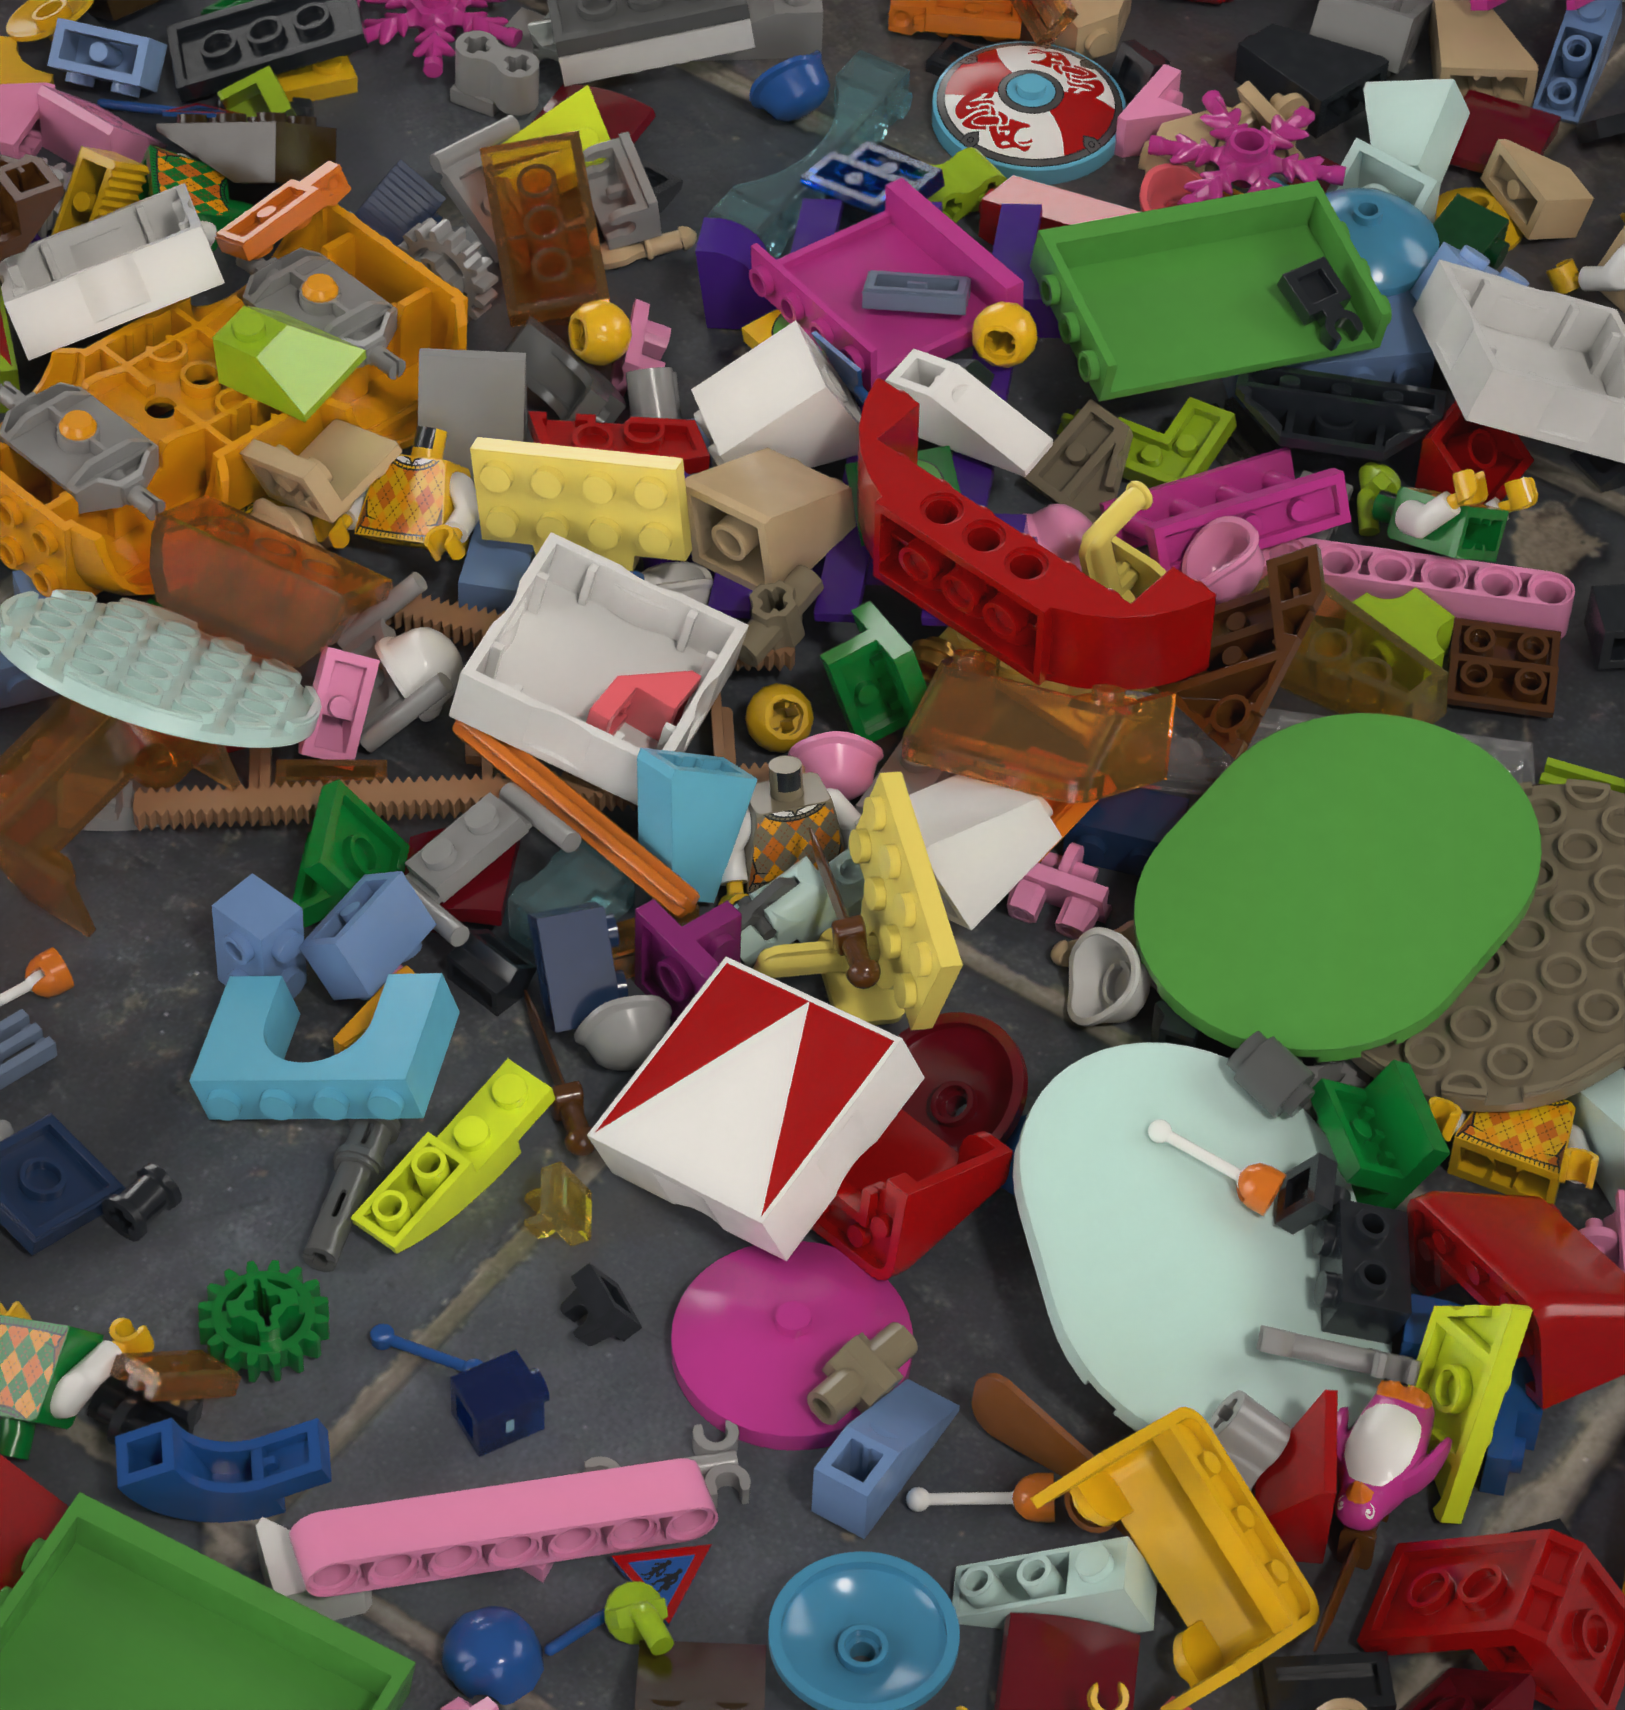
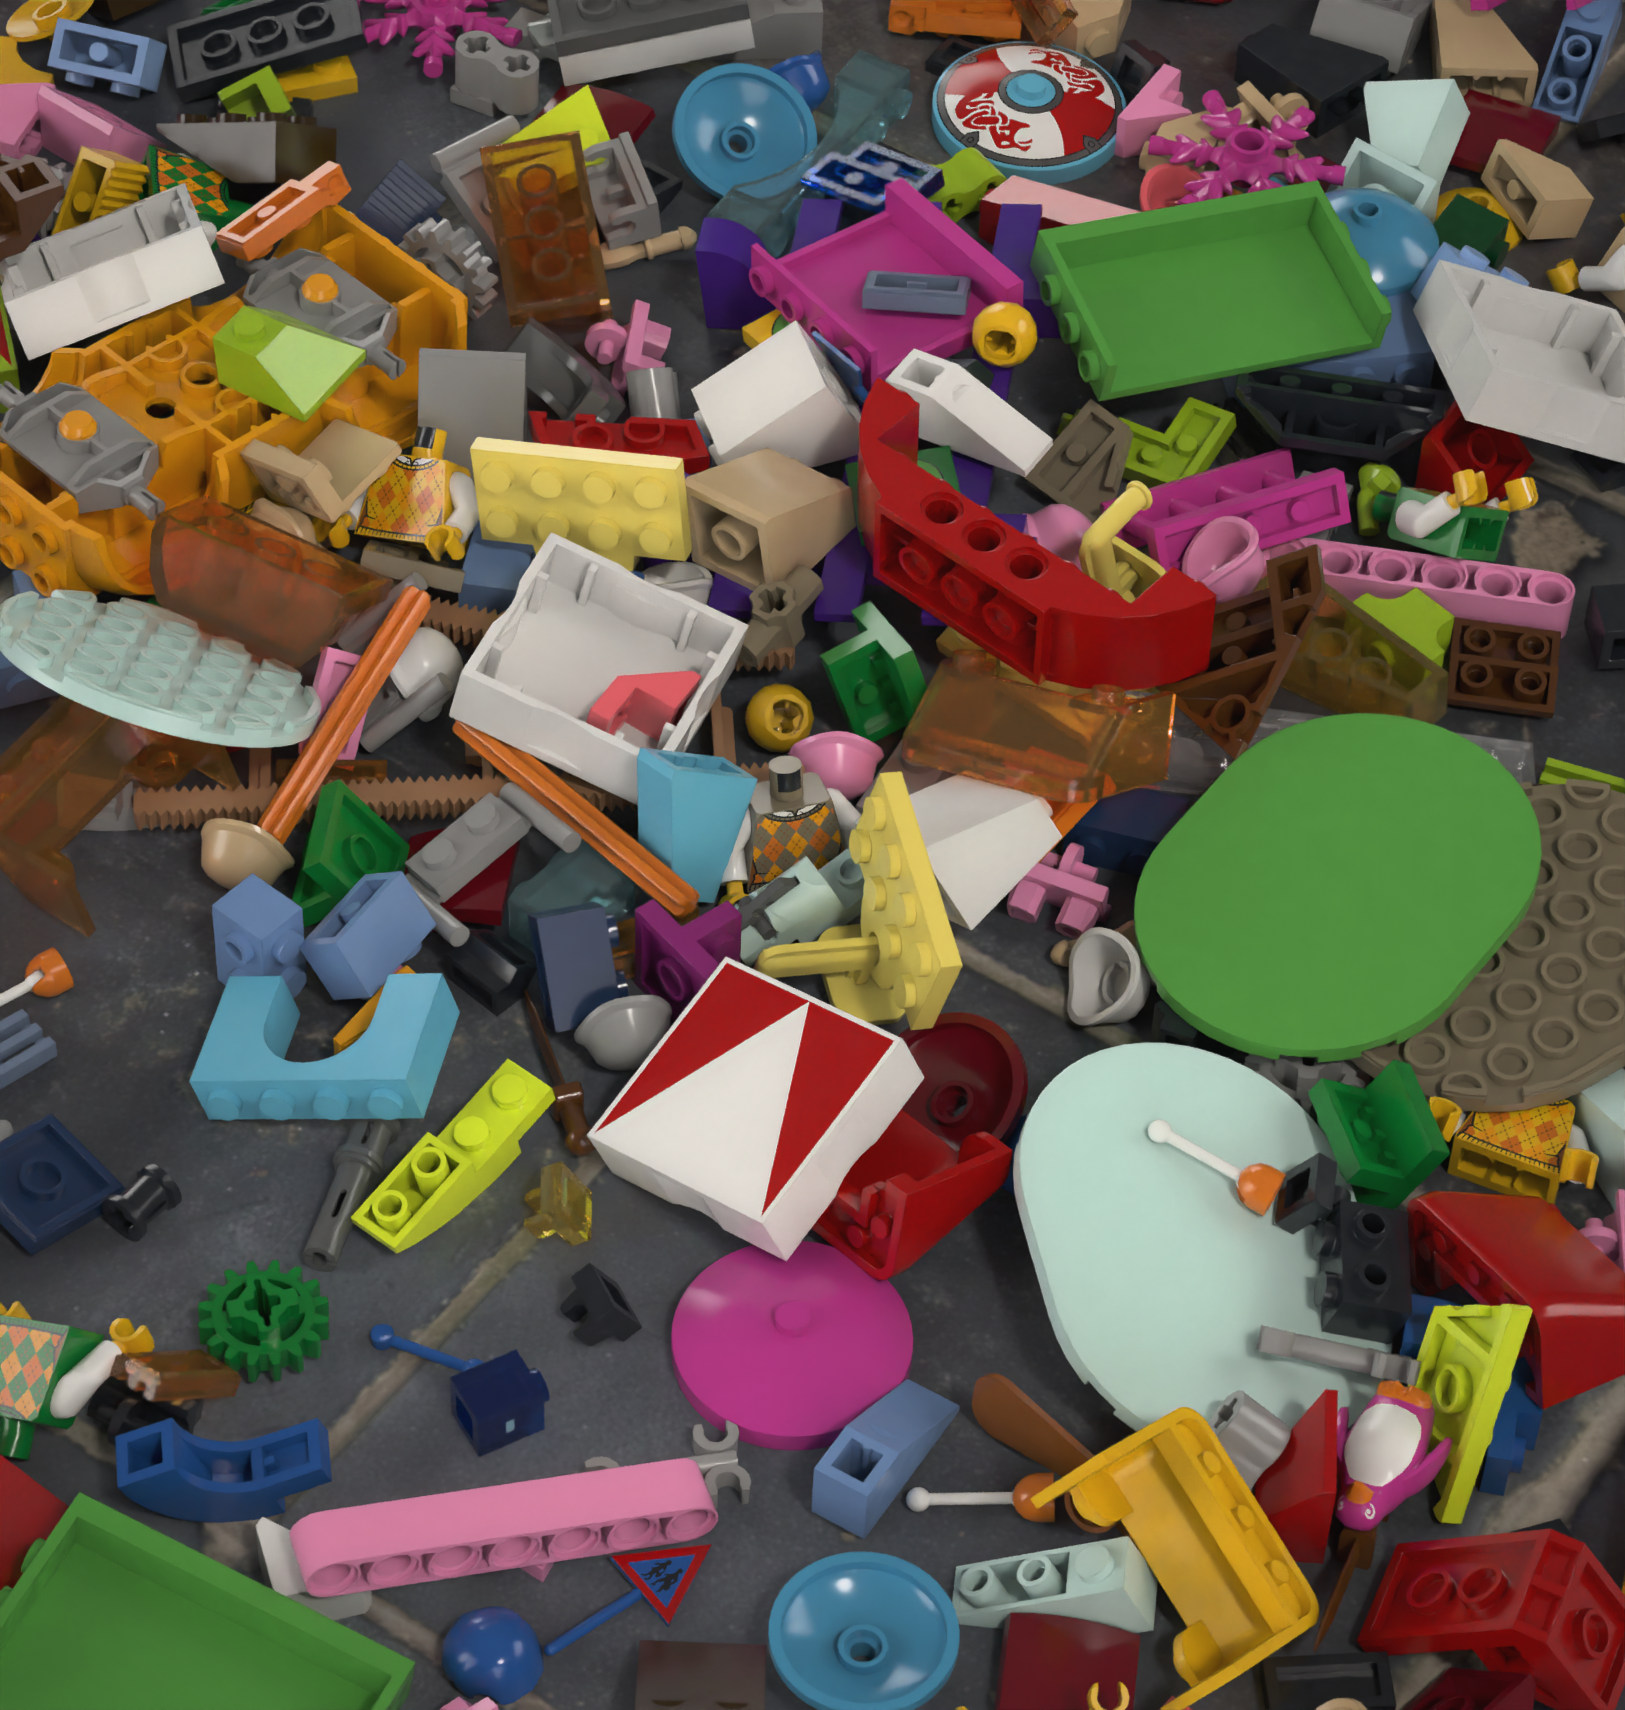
blue piece [97,99,243,118] -> none
yellow piece [568,300,632,365] -> none
lime plate [604,1581,674,1656] -> none
dark tan axle [807,1322,918,1425] -> none
reddish brown sword [808,827,881,989] -> none
pearl gold plate [911,637,962,685] -> none
dark grey brick [1227,1031,1315,1118] -> none
black plate [1277,256,1363,351] -> none
none -> tan helmet [200,818,295,890]
none -> orange axle [256,586,431,845]
none -> dark tan wing [359,538,465,594]
none -> dark azure dish [672,63,817,206]

